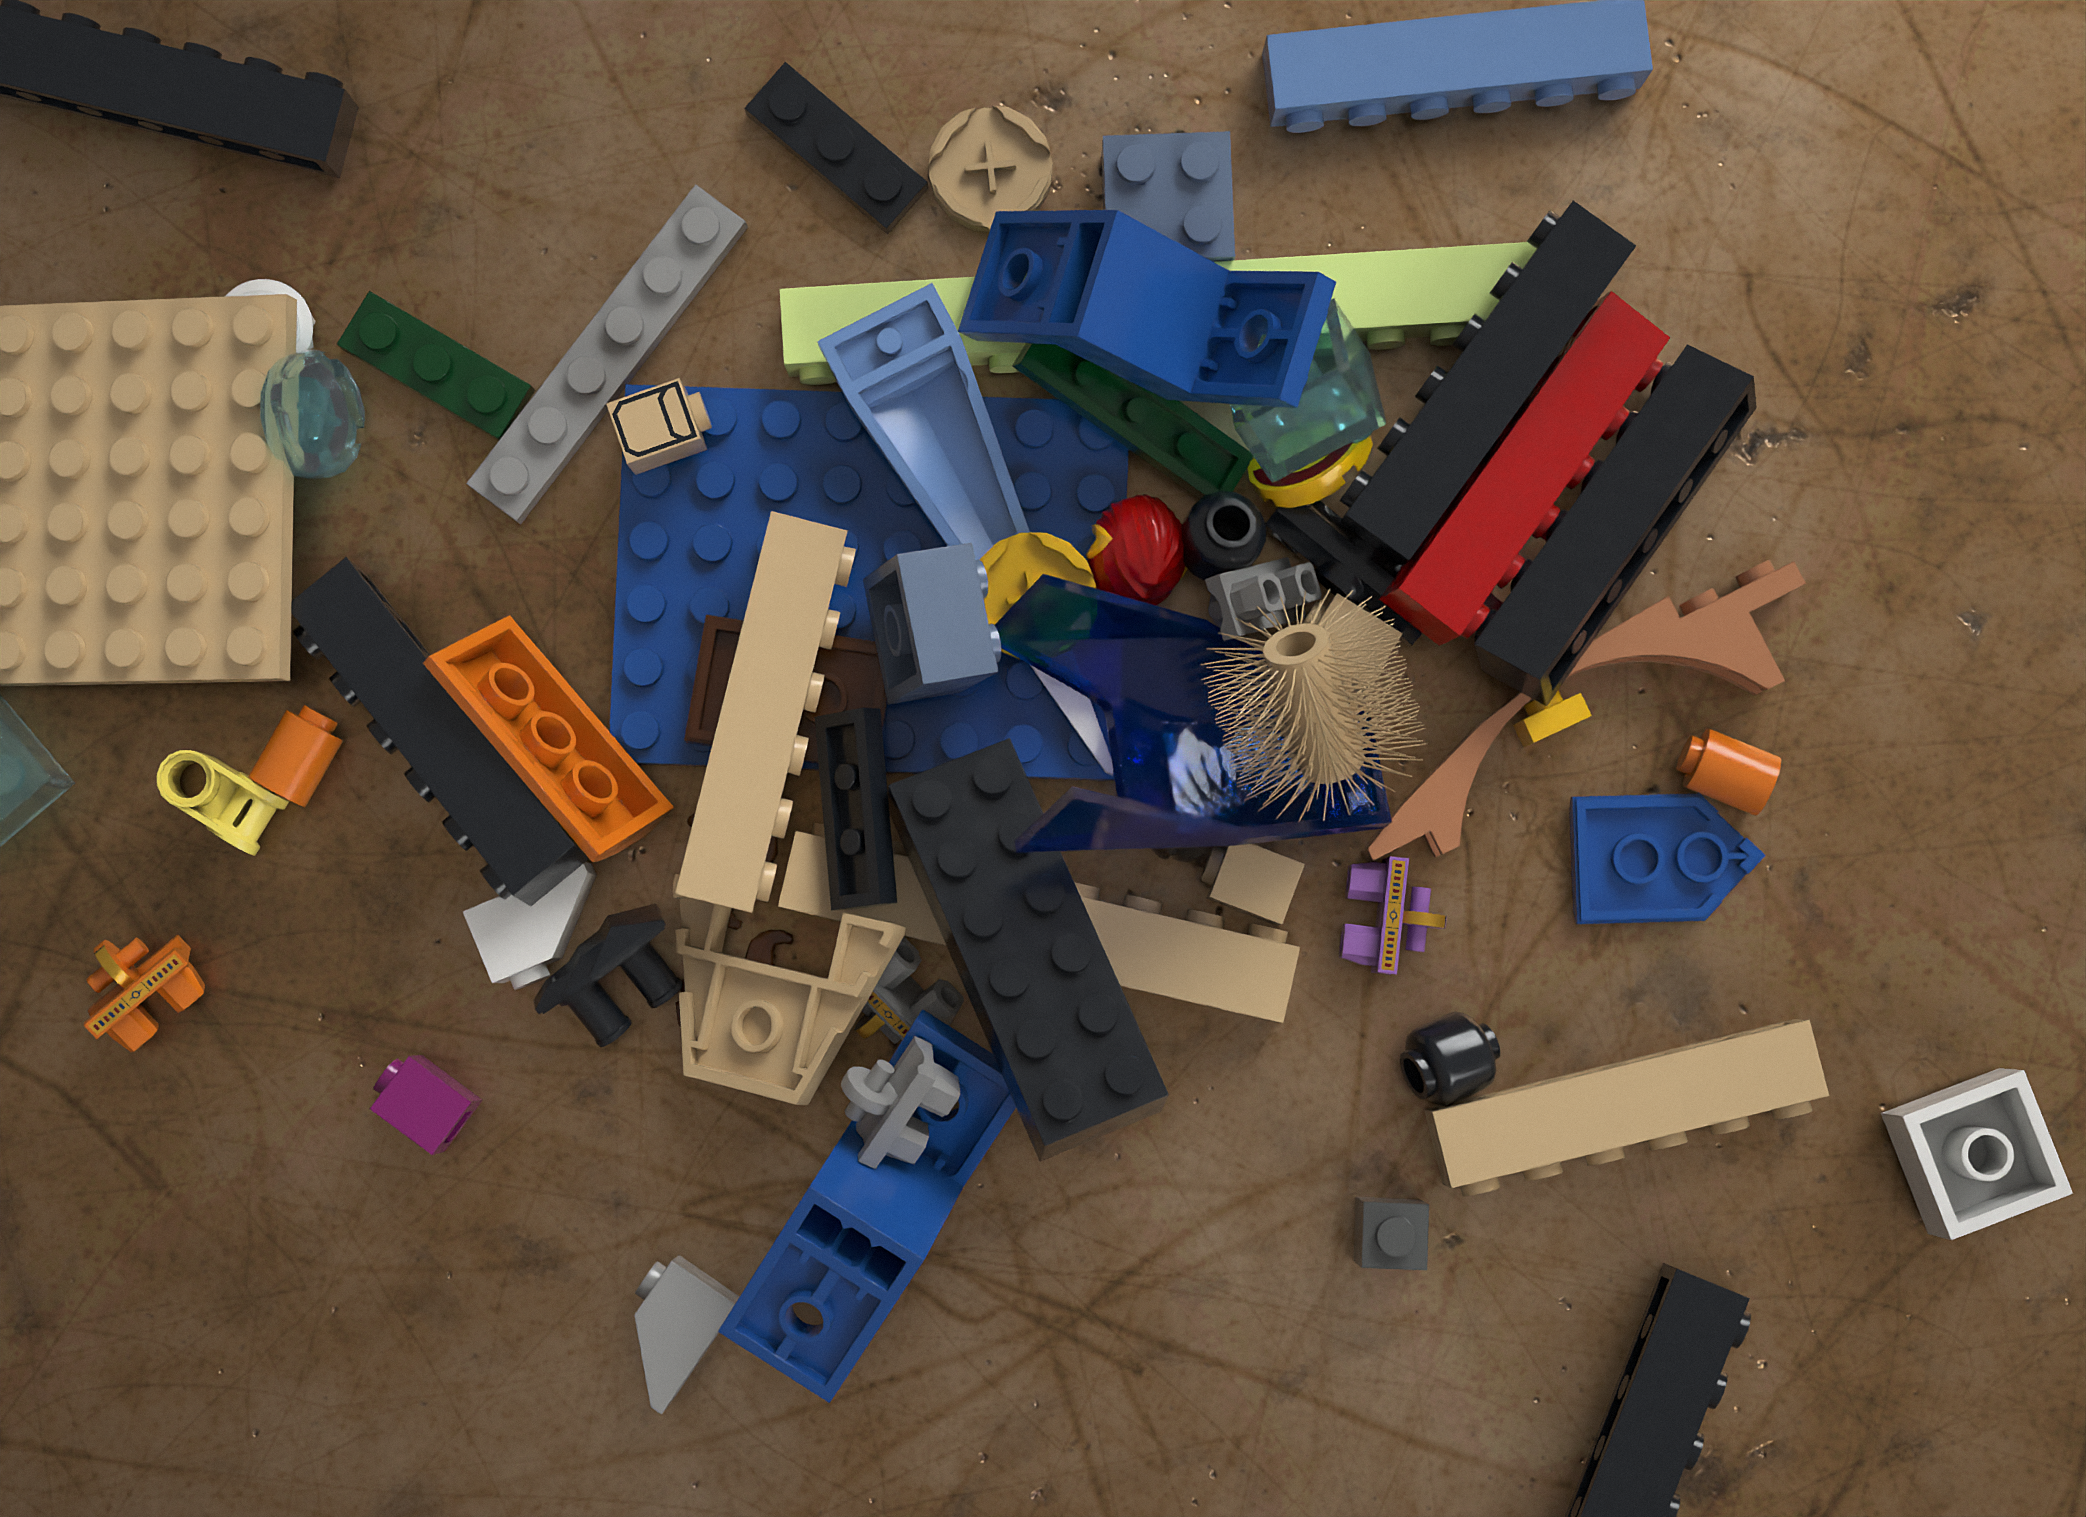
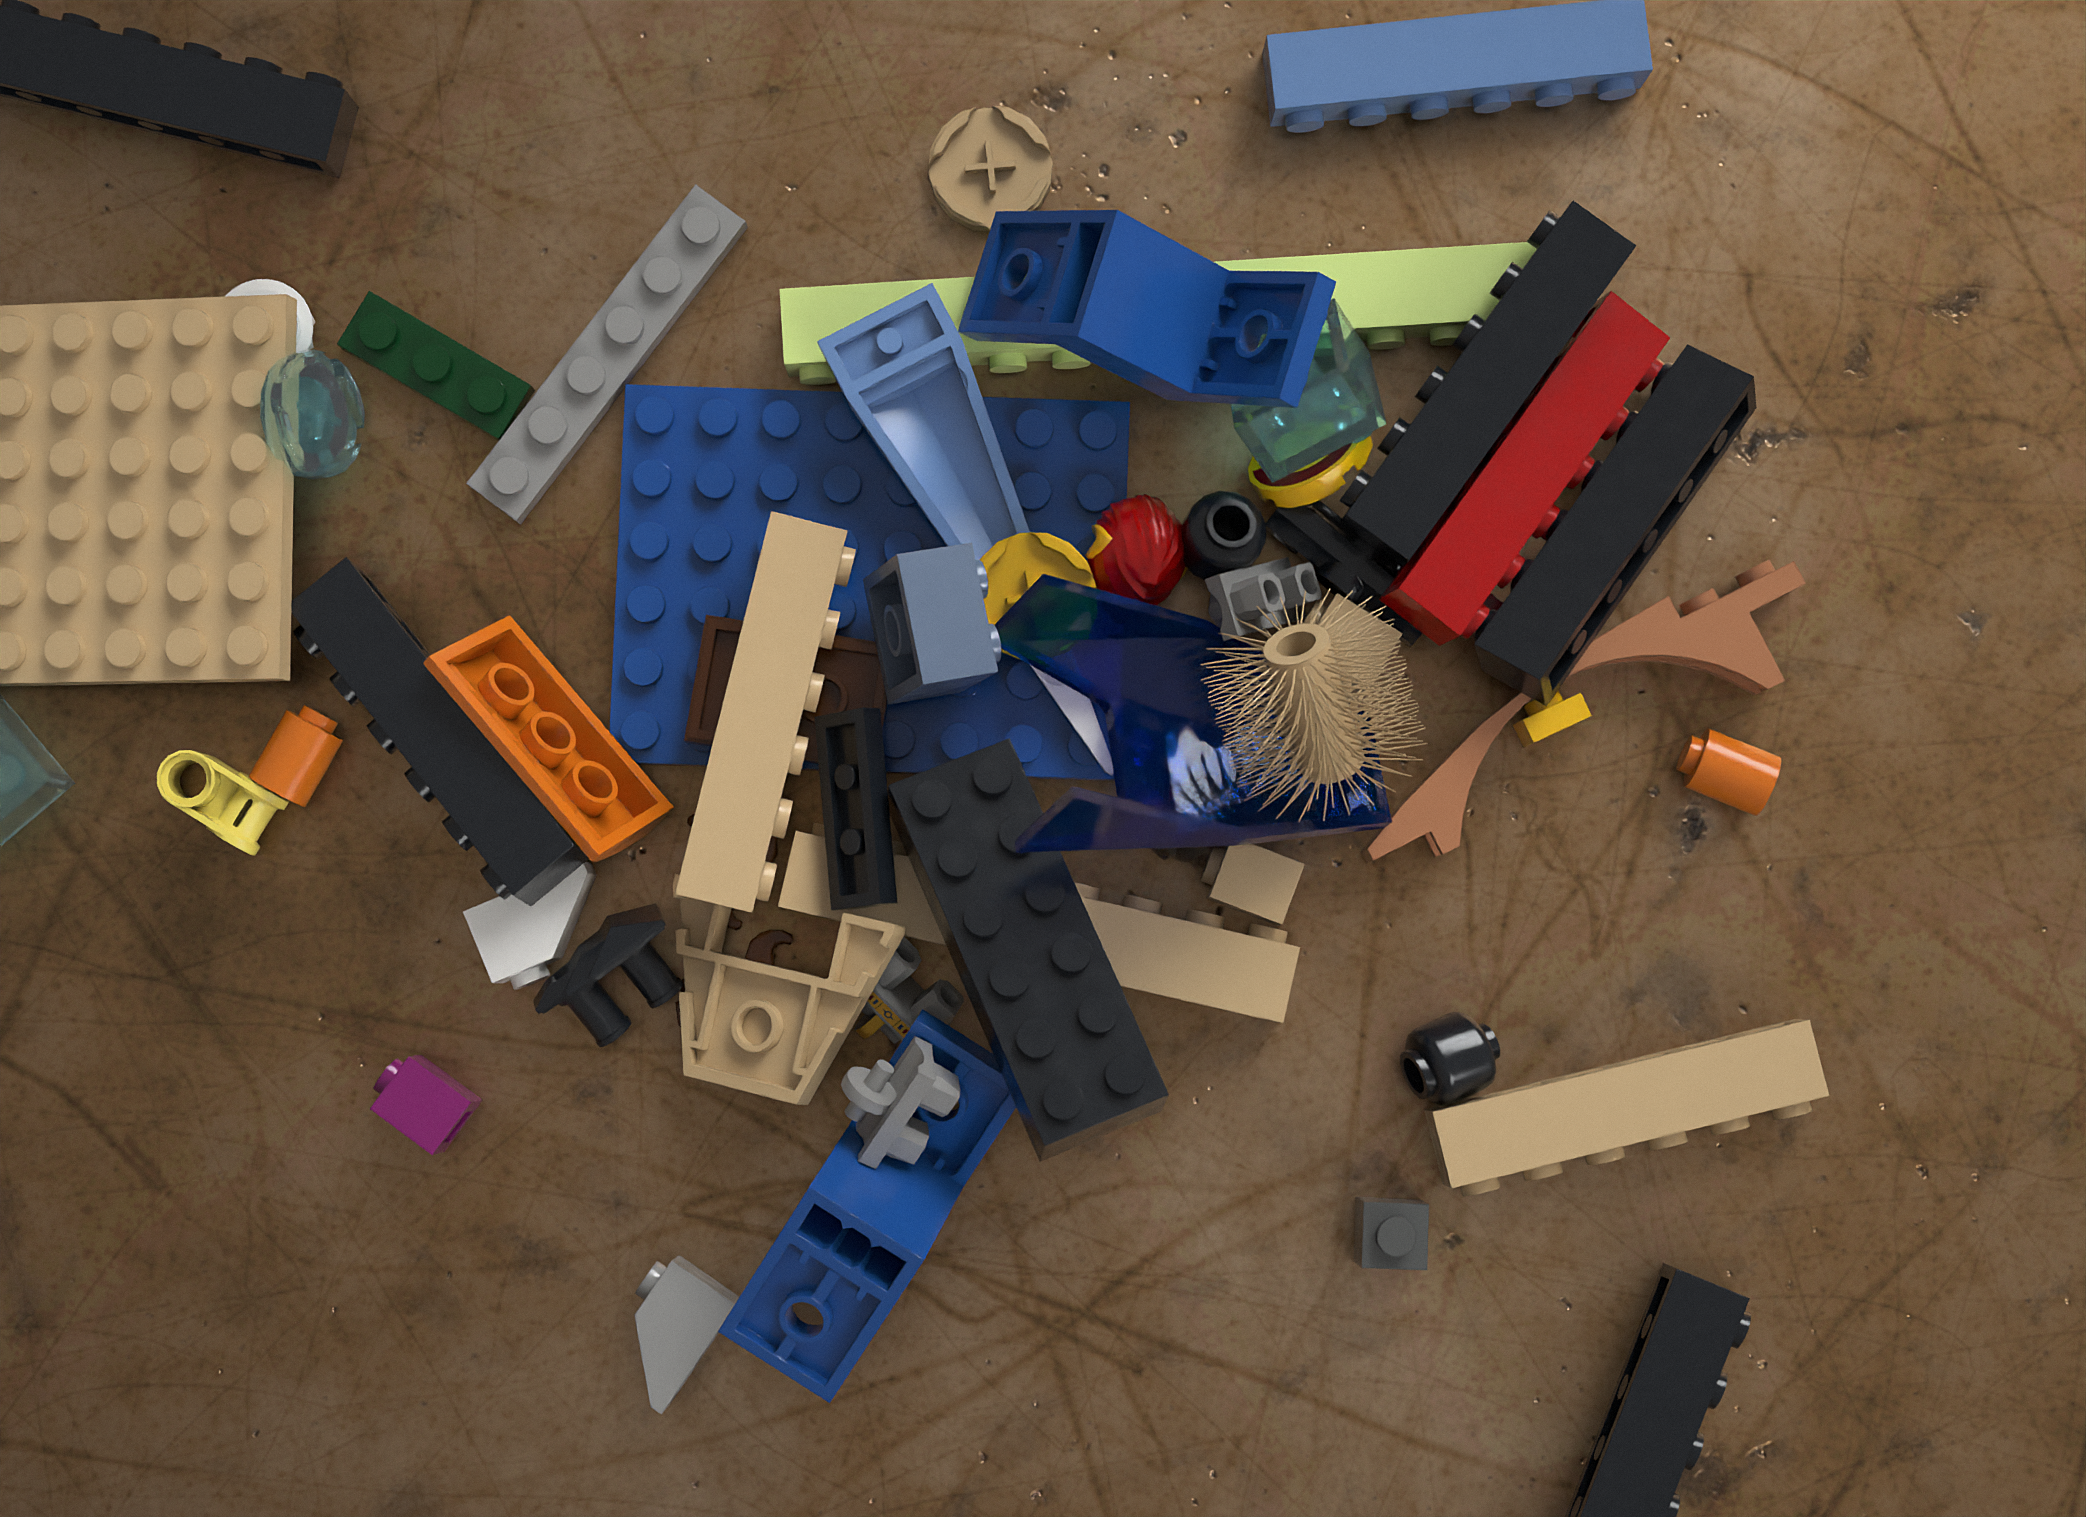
orange hips [83,934,205,1053] -> none
tan brick [606,378,712,475] -> none
black plate [744,62,928,235] -> none
dark green plate [1012,343,1255,499] -> none
sand blue brick [1101,131,1235,262] -> none
medium lavender hips [1339,856,1447,975] -> none
blue tile [1569,793,1766,924] -> none
white brick [1881,1068,2073,1240] -> none

